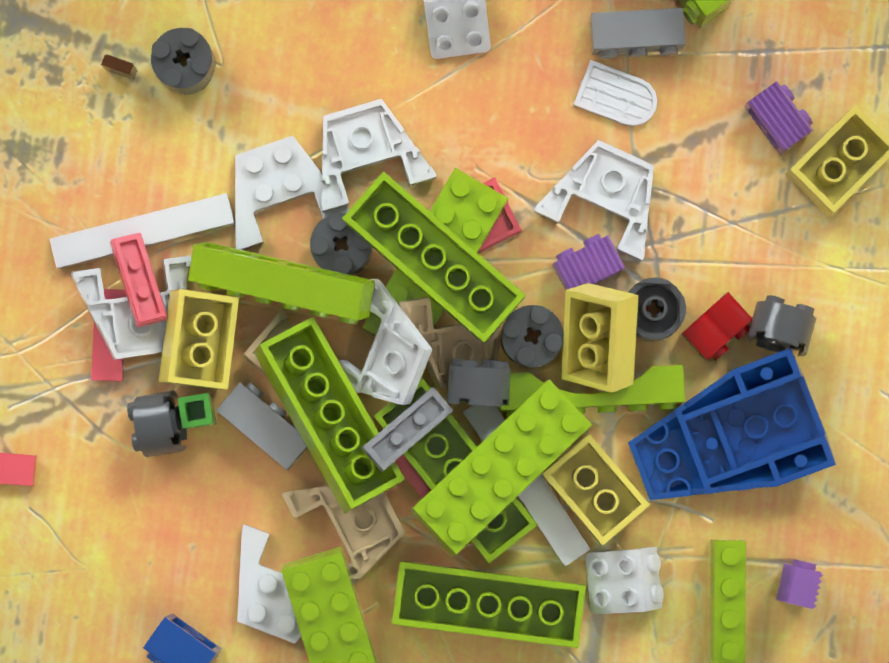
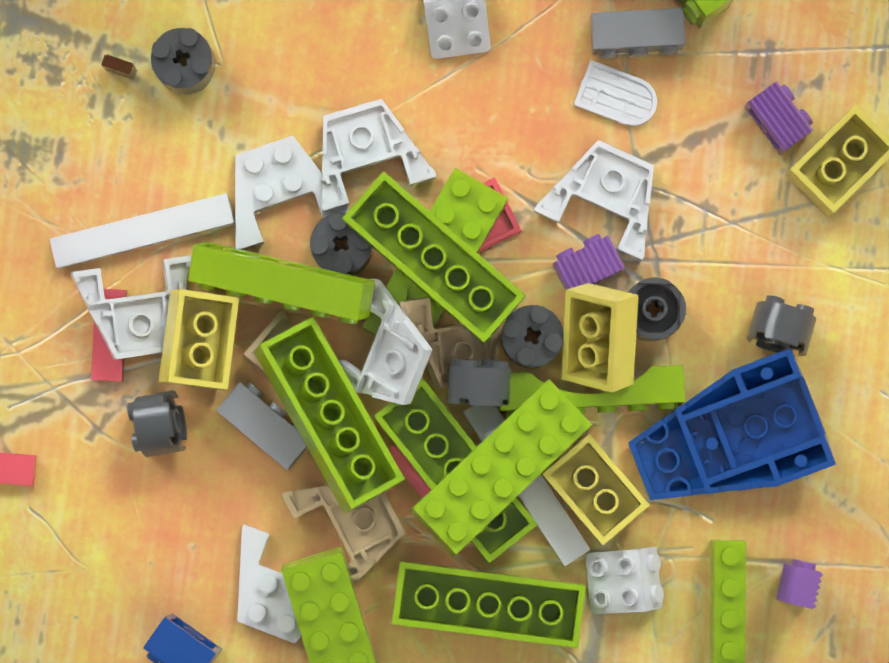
coral tile [110,232,167,328] -> none
bright green brick [178,393,217,429] -> none
light grey plate [361,387,454,472] -> none
red brick [681,292,752,361] -> none

